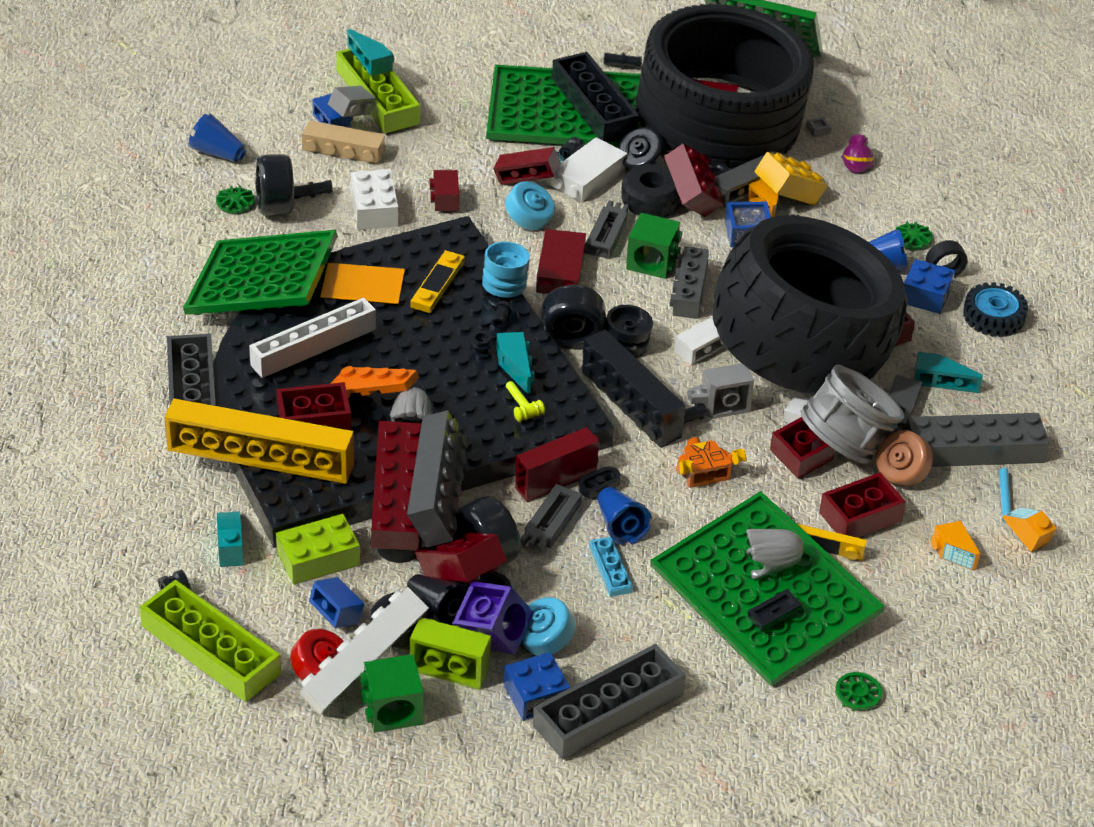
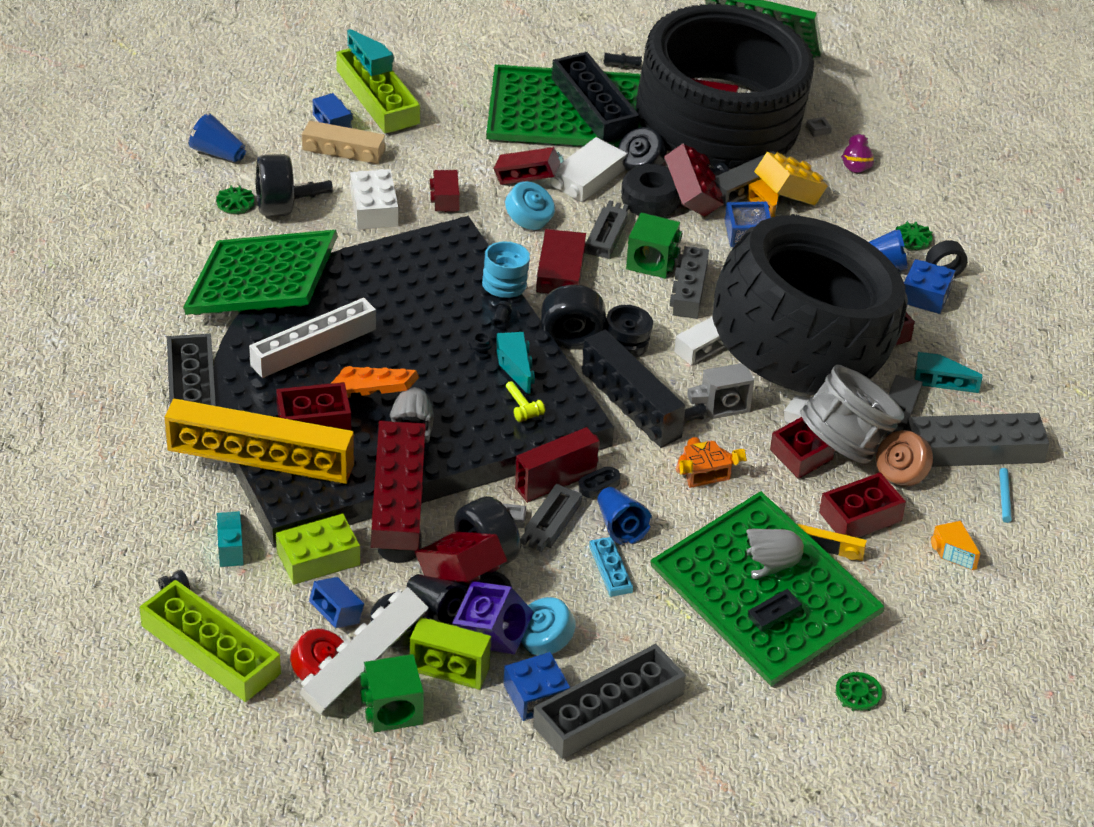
light orange sticker [320,263,405,304] -> none
light grey brick [328,86,376,117] -> none
dark grey brick [407,410,468,547] -> none
yellow plate [410,250,465,313] -> none
black wheel [559,137,585,161] -> none
black wheel [963,282,1028,337] -> none
light orange slope [1003,507,1057,552] -> none
none -> light grey tile [503,504,526,528]

